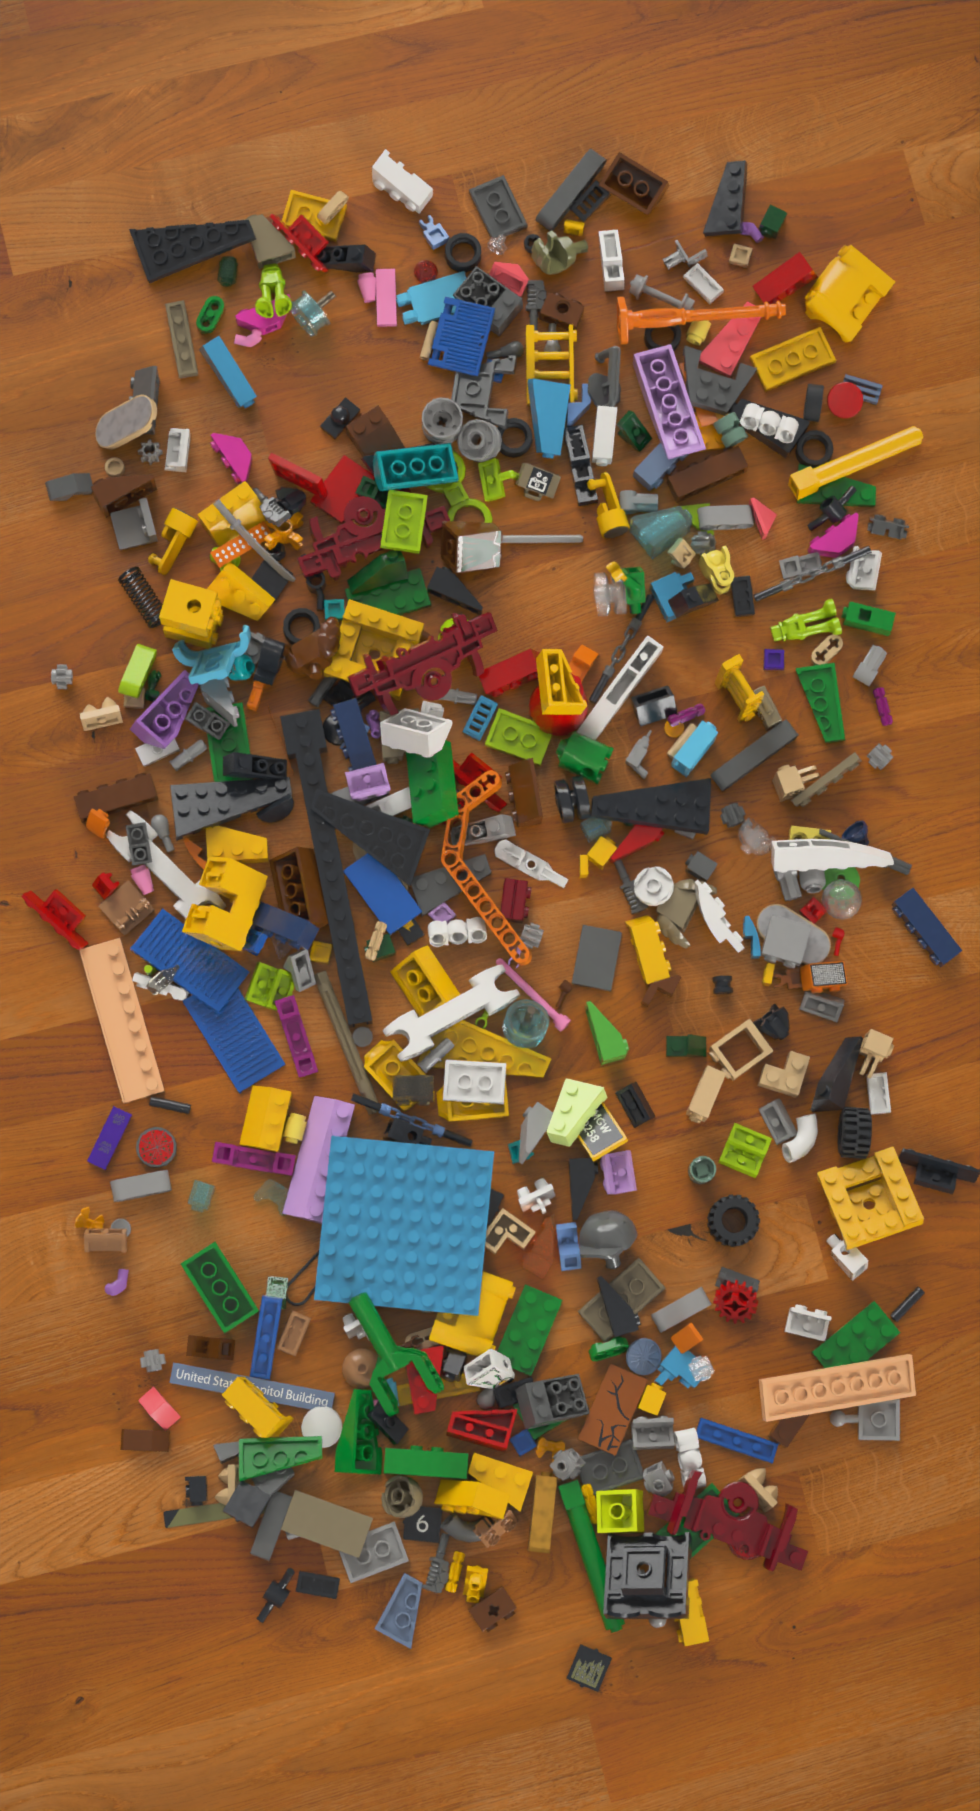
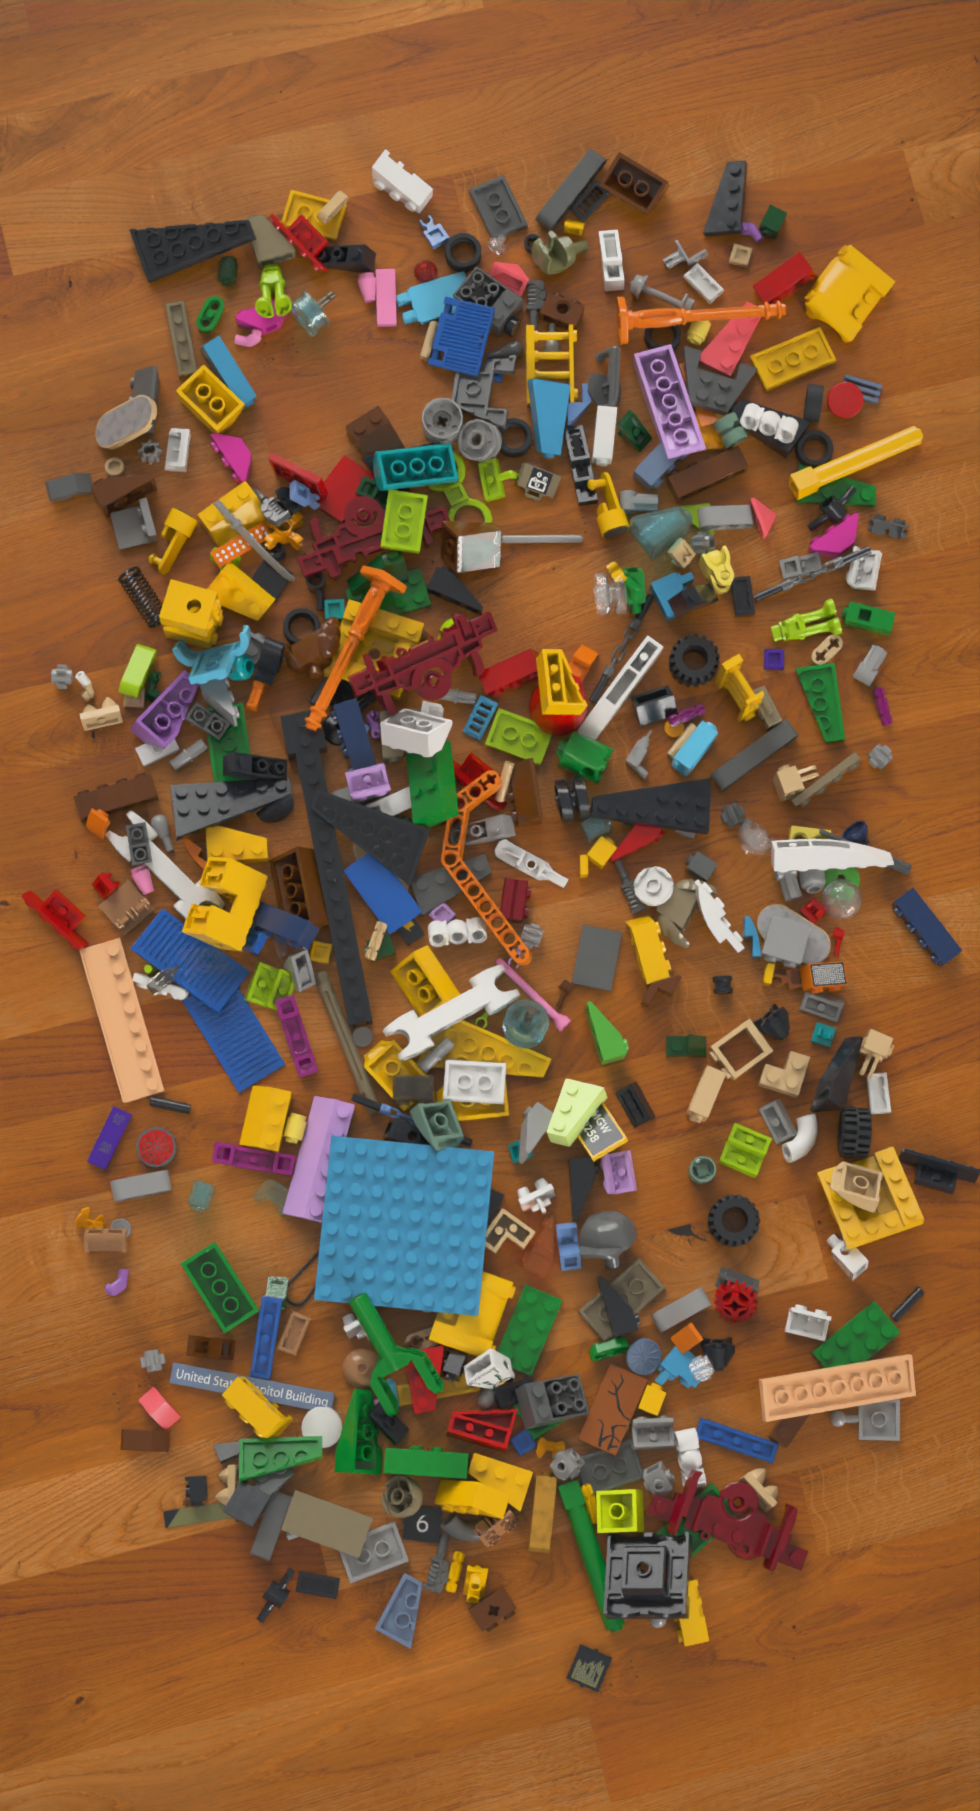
black tile [320,397,360,439] -> none
none -> arm [75,671,95,701]
none -> yellow slope [176,364,245,434]
none -> medium blue plate [290,480,320,510]
none -> orange piece [304,566,407,731]
none -> sand green slope [410,1100,464,1151]
none -> tan piece [495,761,514,802]
none -> black tile [505,317,521,337]
none -> black tyre [669,634,720,688]
none -> black brick [701,1337,735,1371]
none -> teal tile [810,1022,836,1048]
none -> tan slope [830,1161,883,1213]

